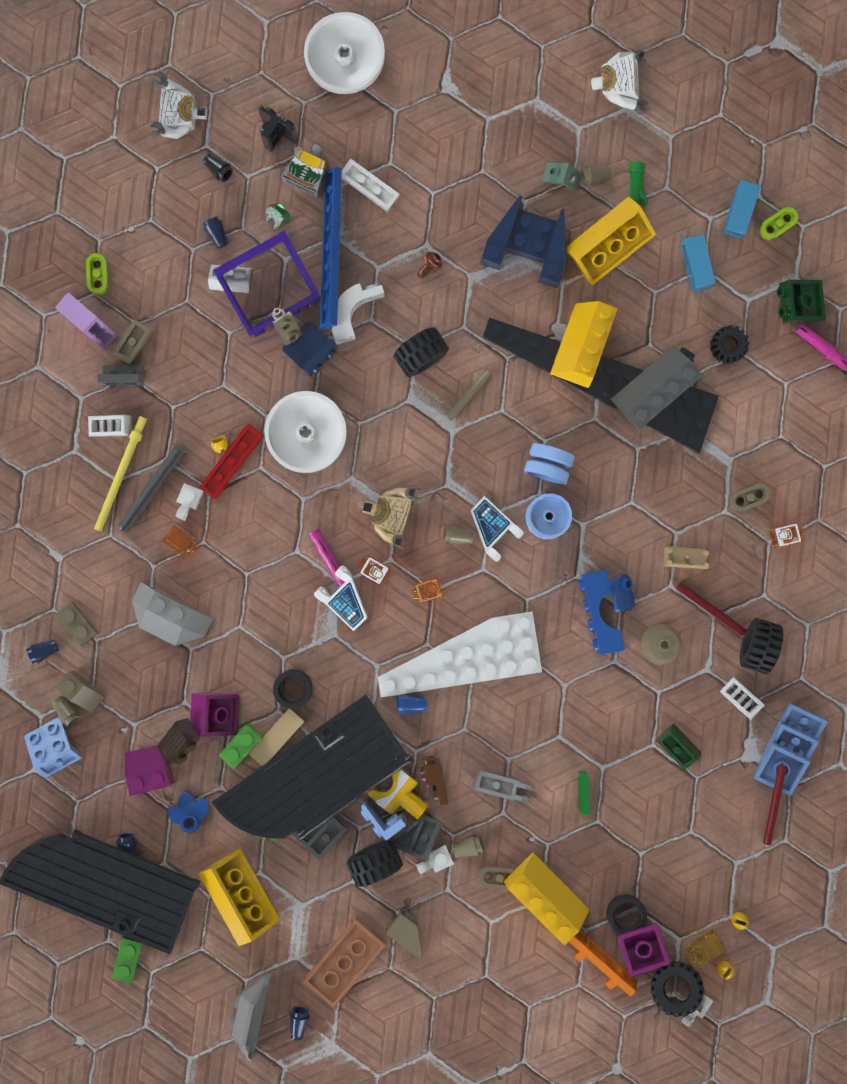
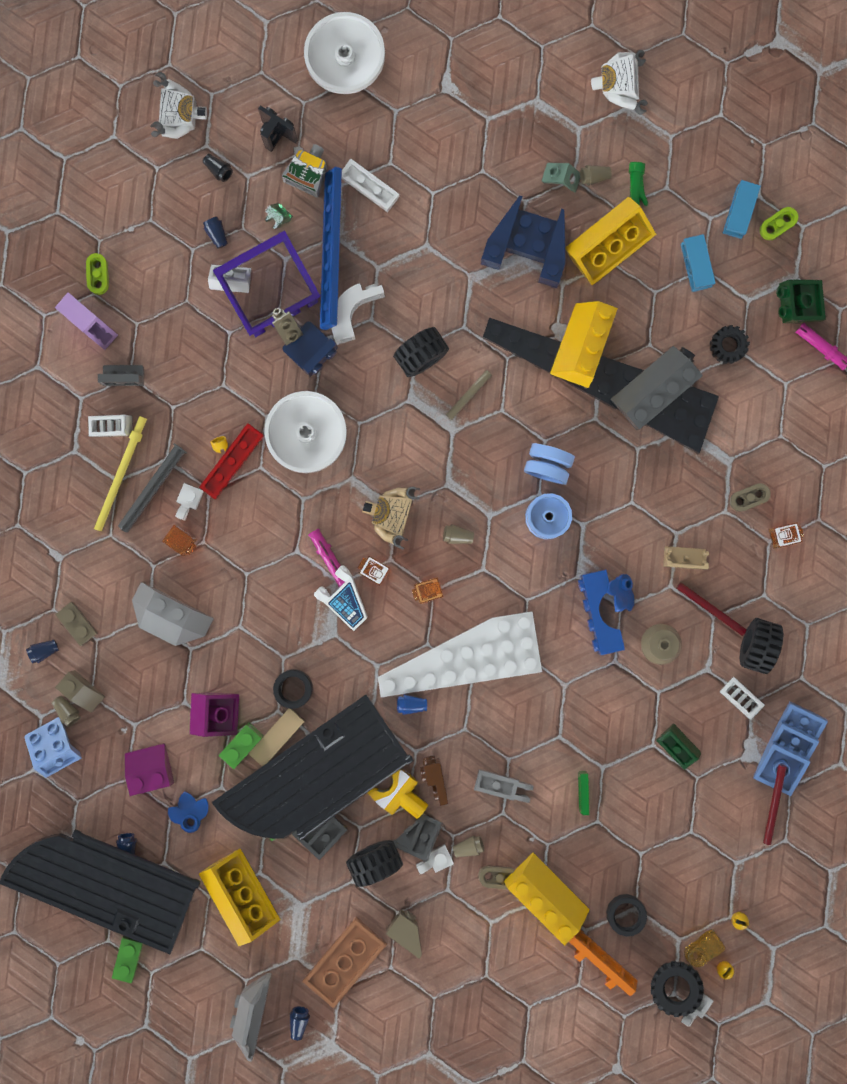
dark tan plate [113,319,153,365] -> none
dark brown brick [156,718,201,765] -> none
light blue bracket [360,799,407,840] -> none
copper plate [417,252,442,279] -> none
flag [470,496,523,562] -> none
magenta slope [617,923,670,977] -> none

